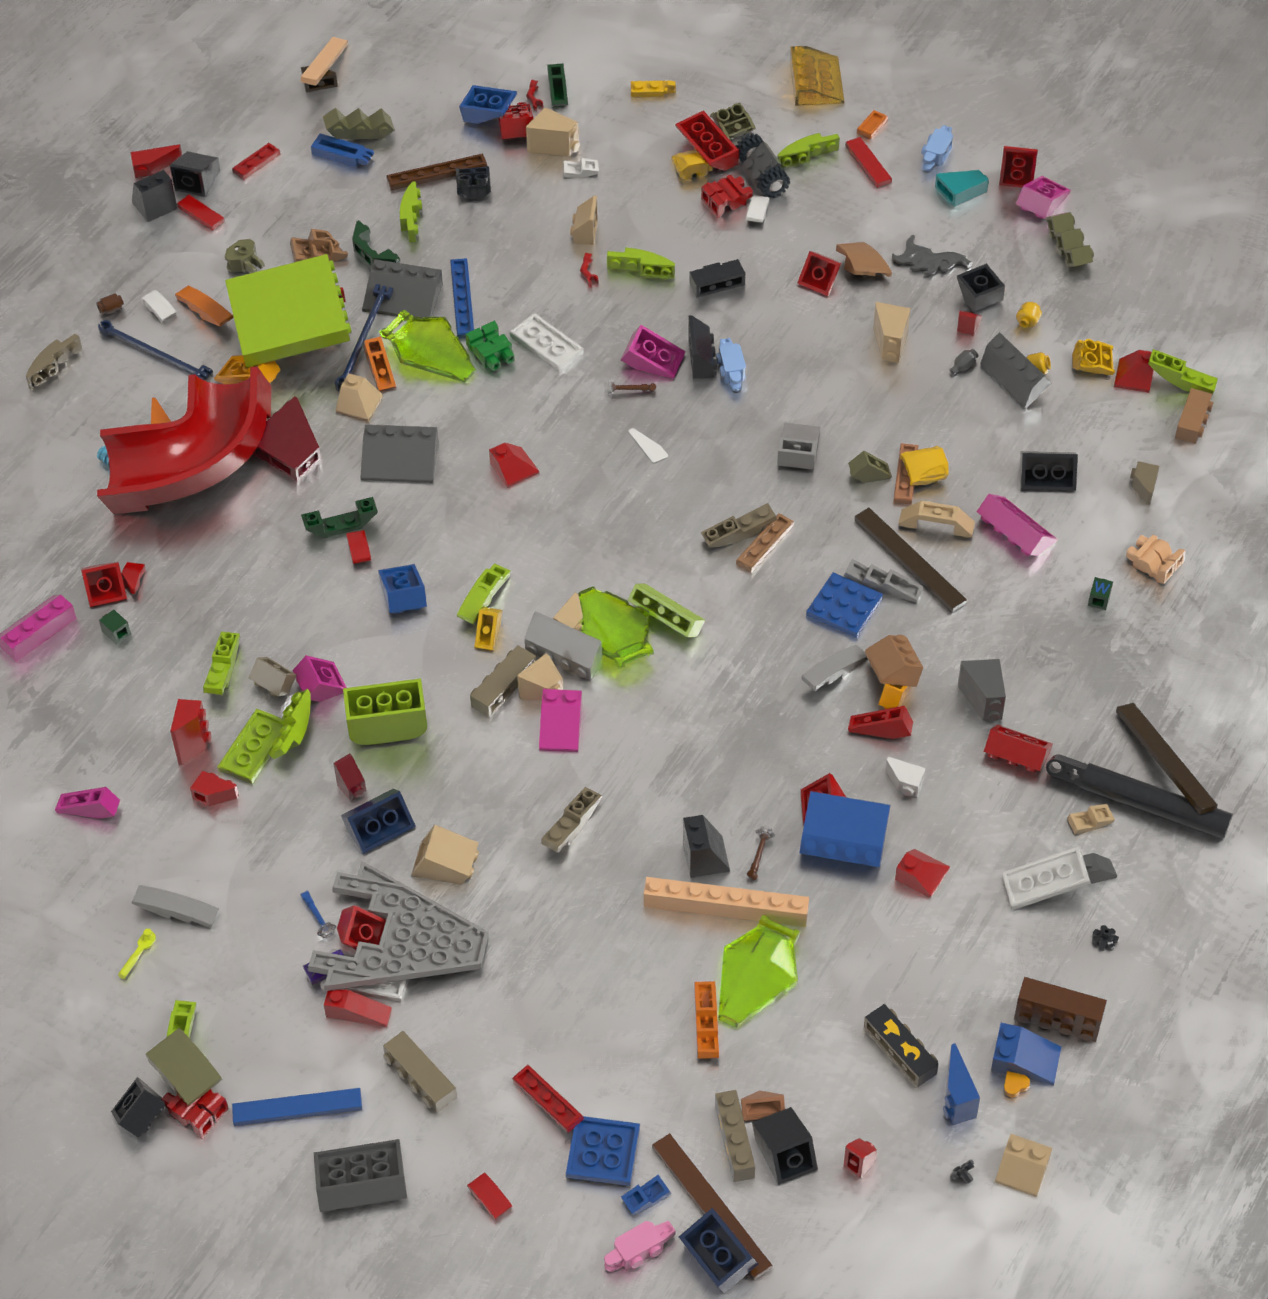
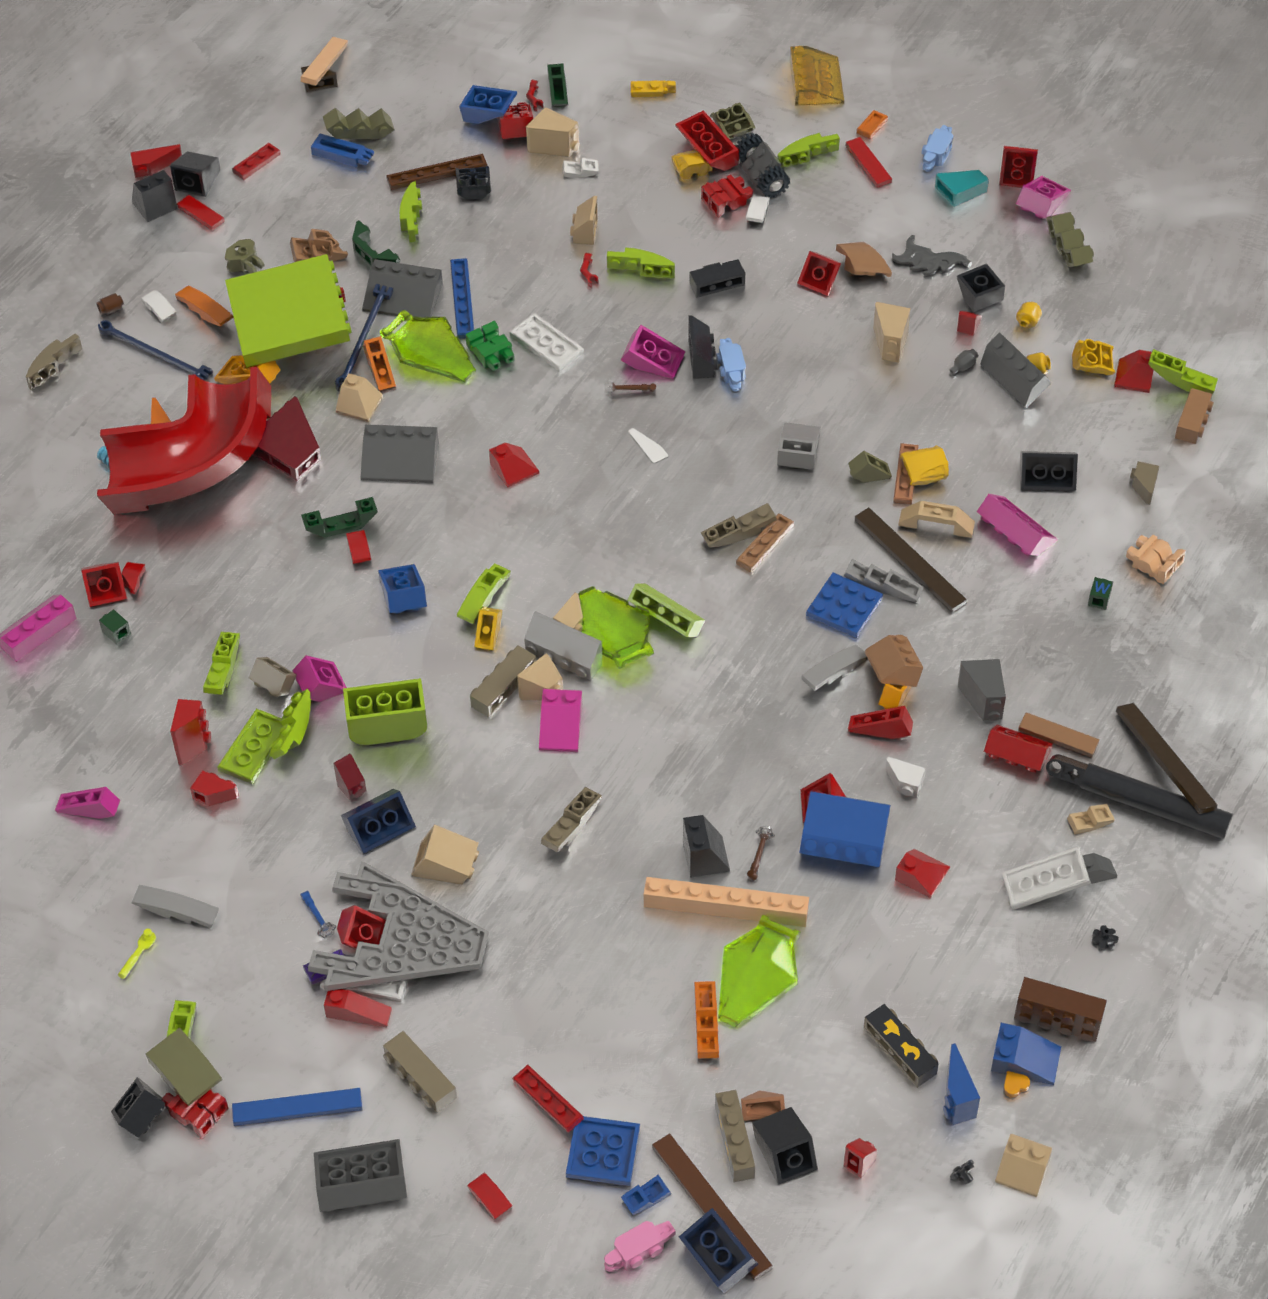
none -> medium nougat tile [1018,712,1100,758]

